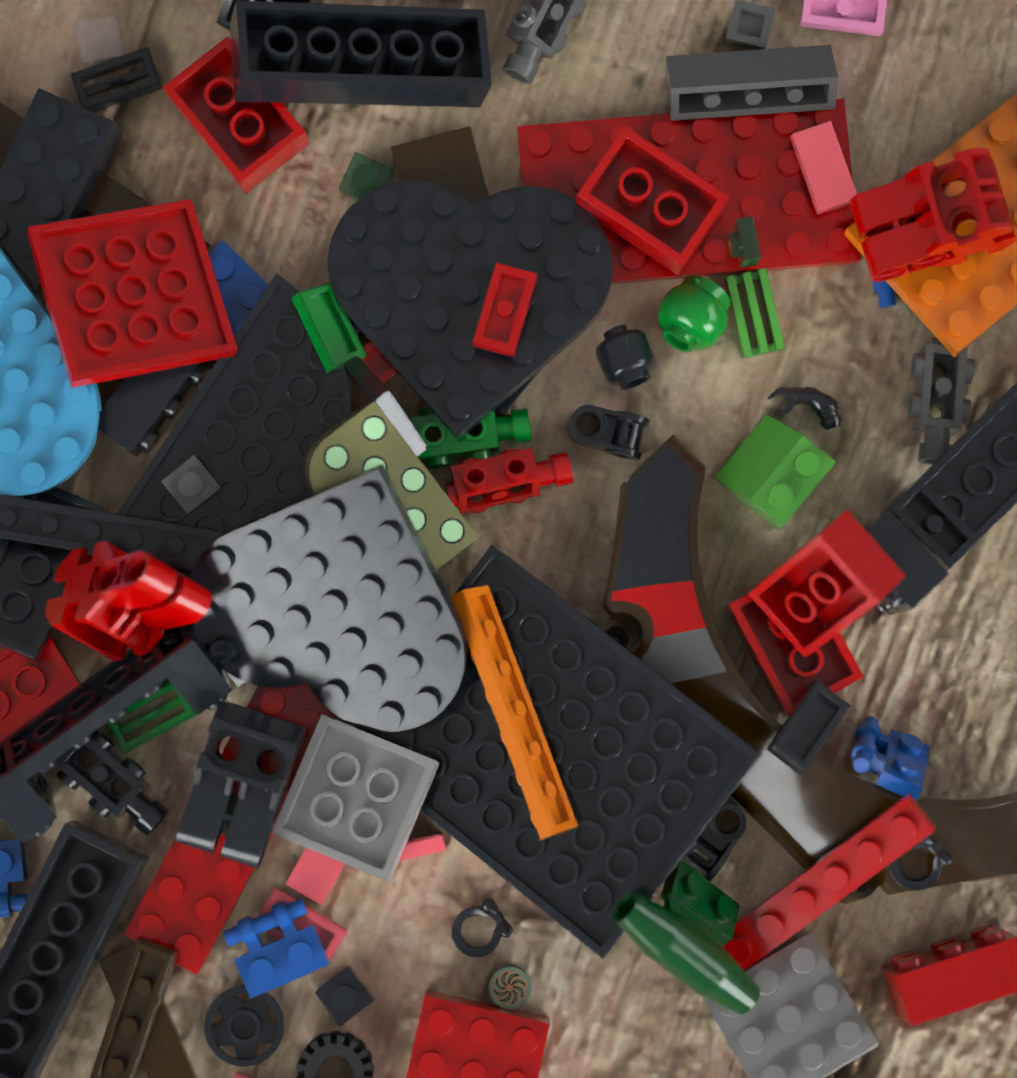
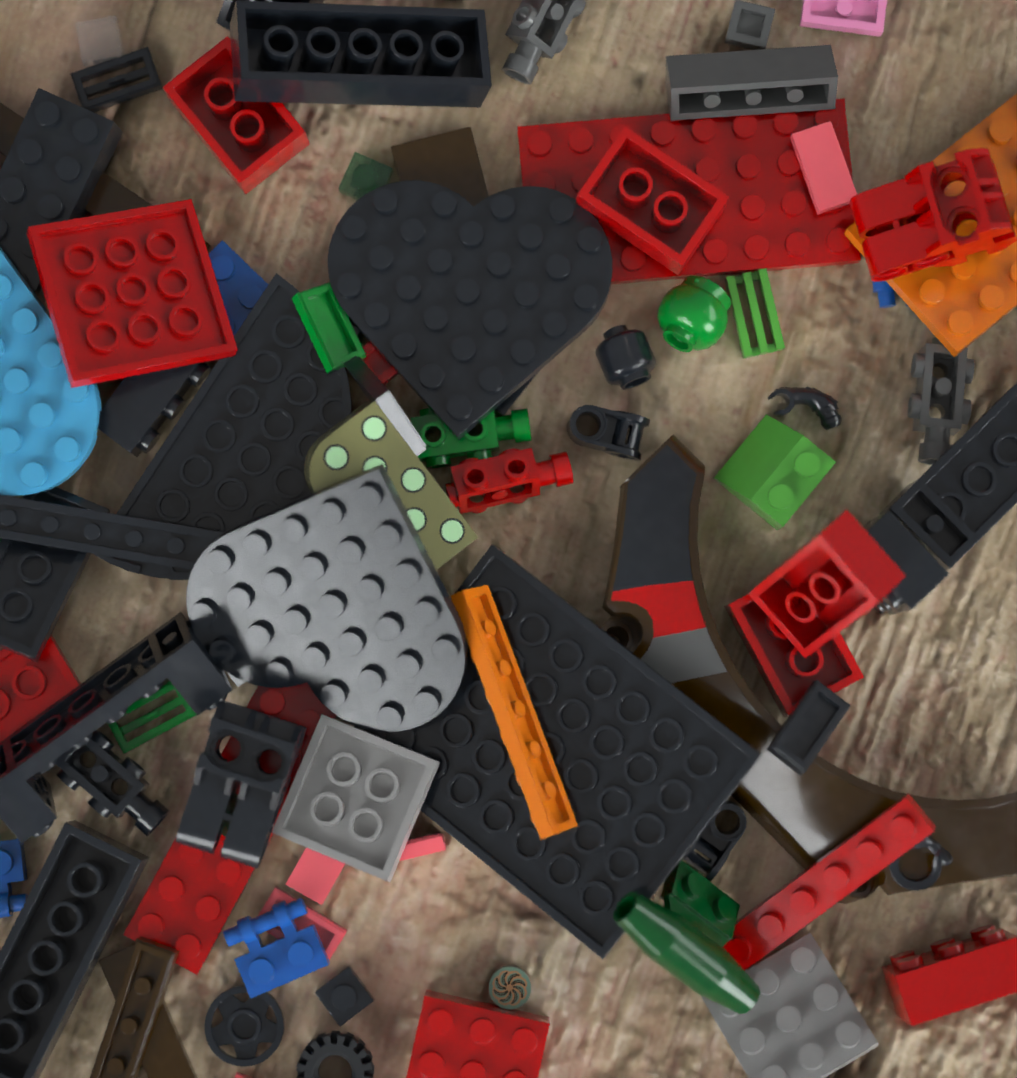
red connector [44,541,212,661] -> none
dark grey plate [161,455,222,514] -> none
black piece [451,897,513,957] -> none
red plate [473,263,537,357] -> none
clear green plate [728,216,761,268] -> none
blue plate [850,716,930,802] -> none

